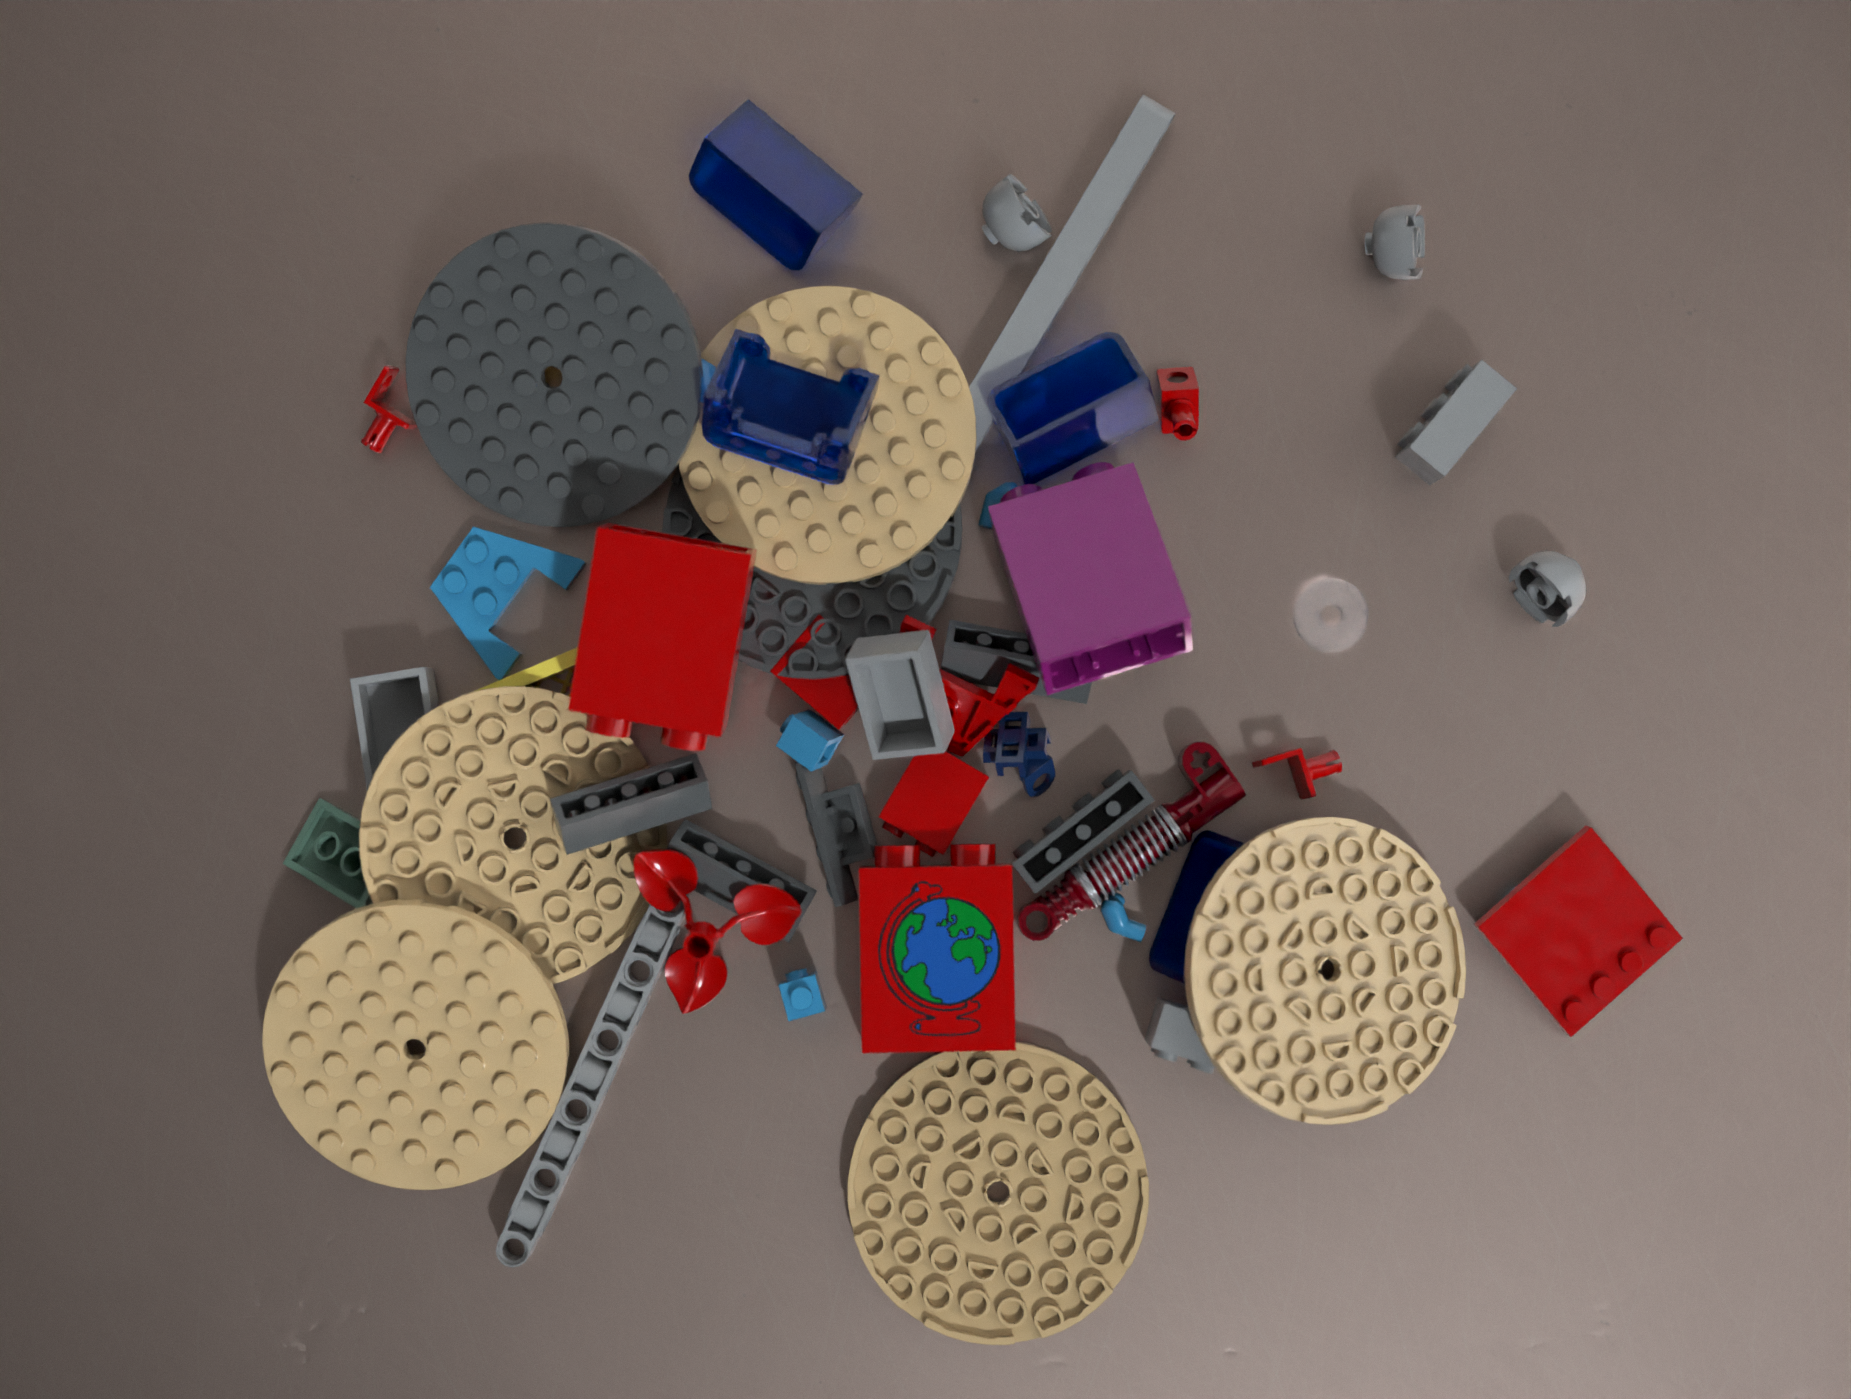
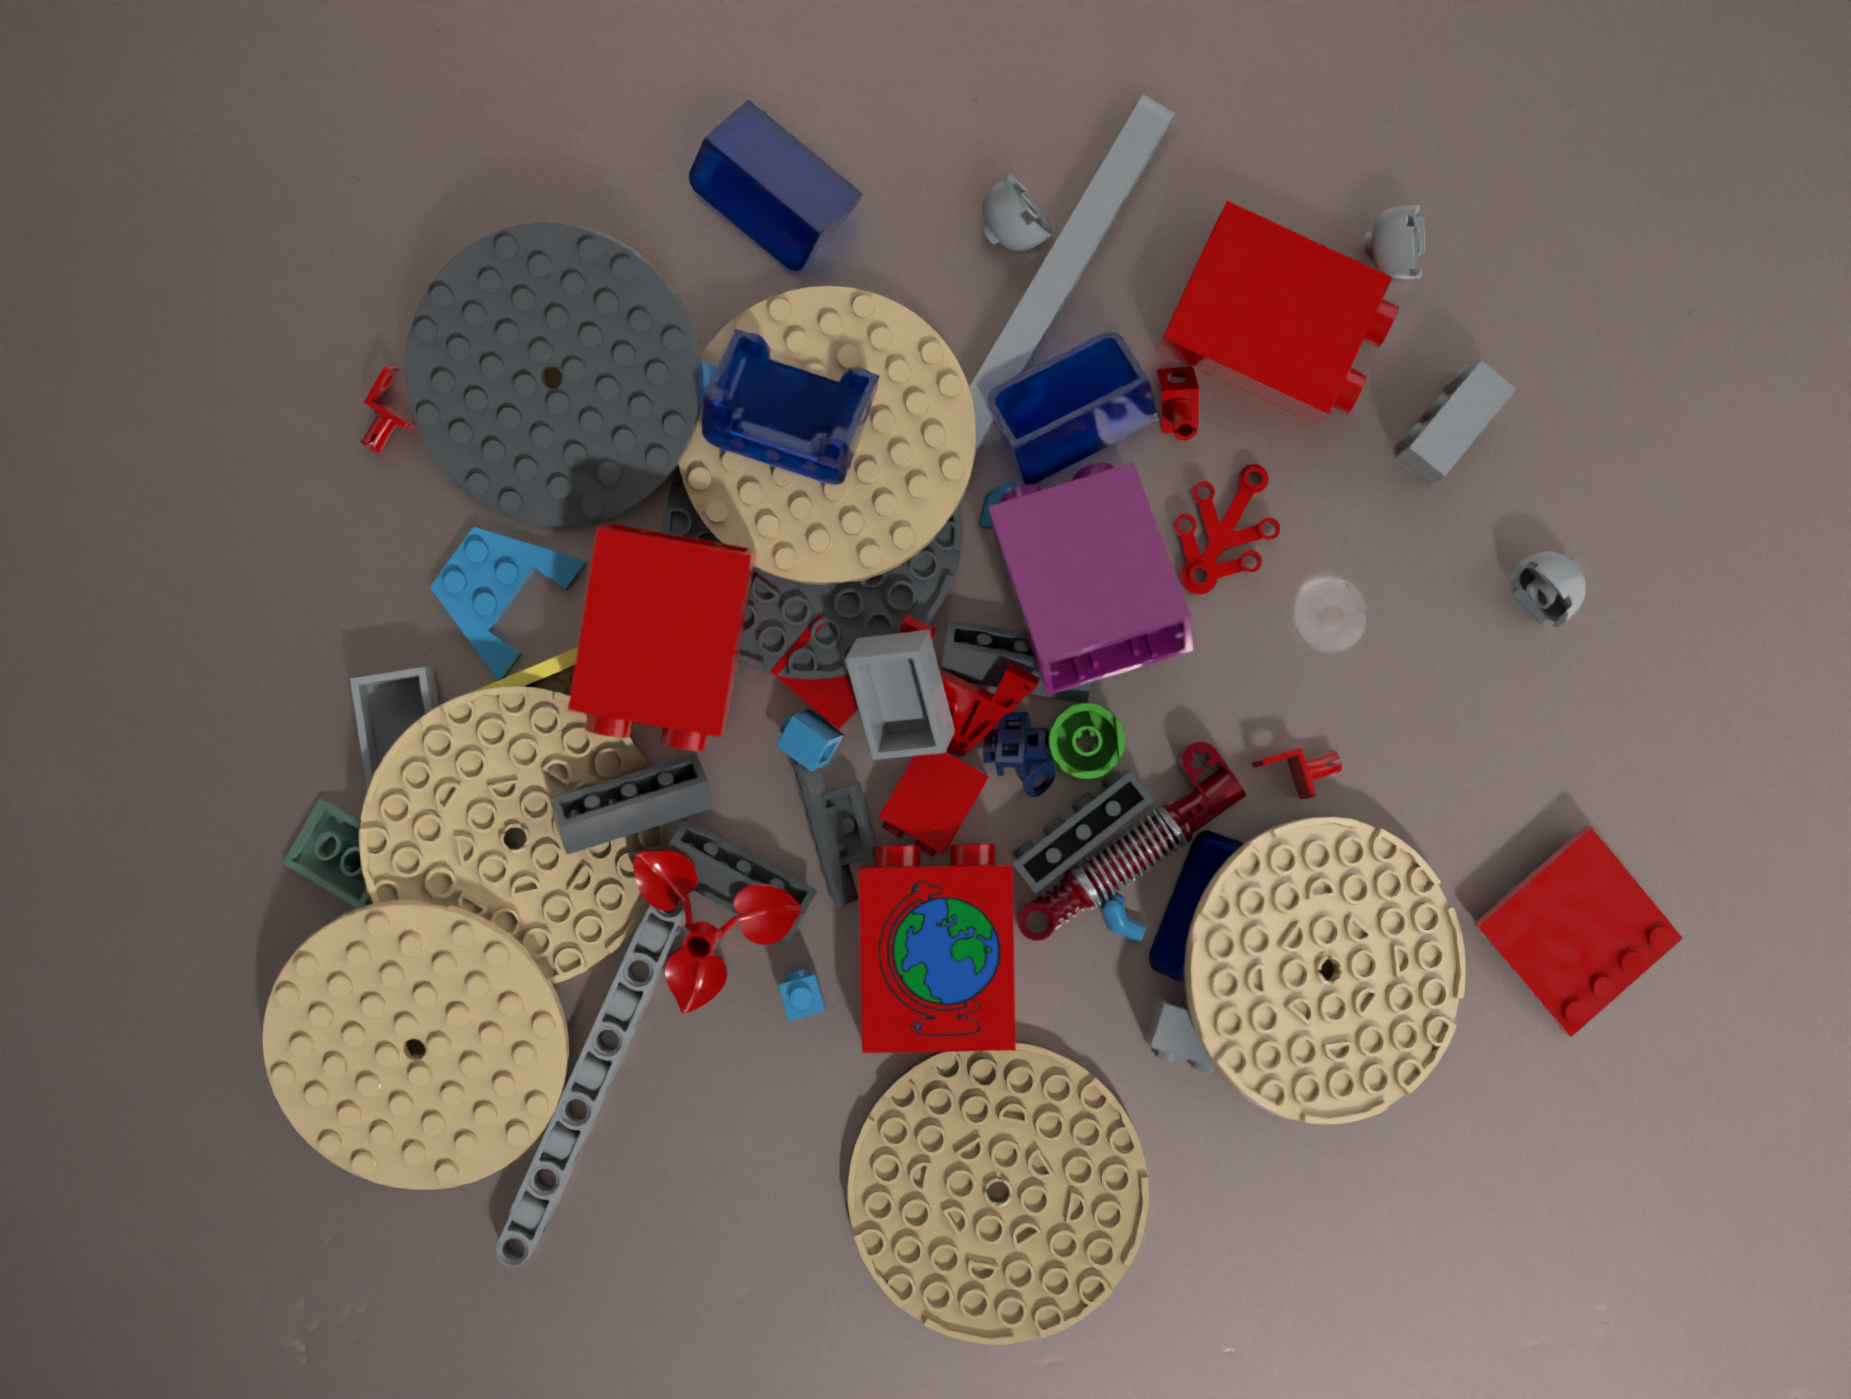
none -> bright green brick [1047,703,1125,779]
none -> red brick [1156,201,1399,425]
none -> red plant [1173,464,1280,595]

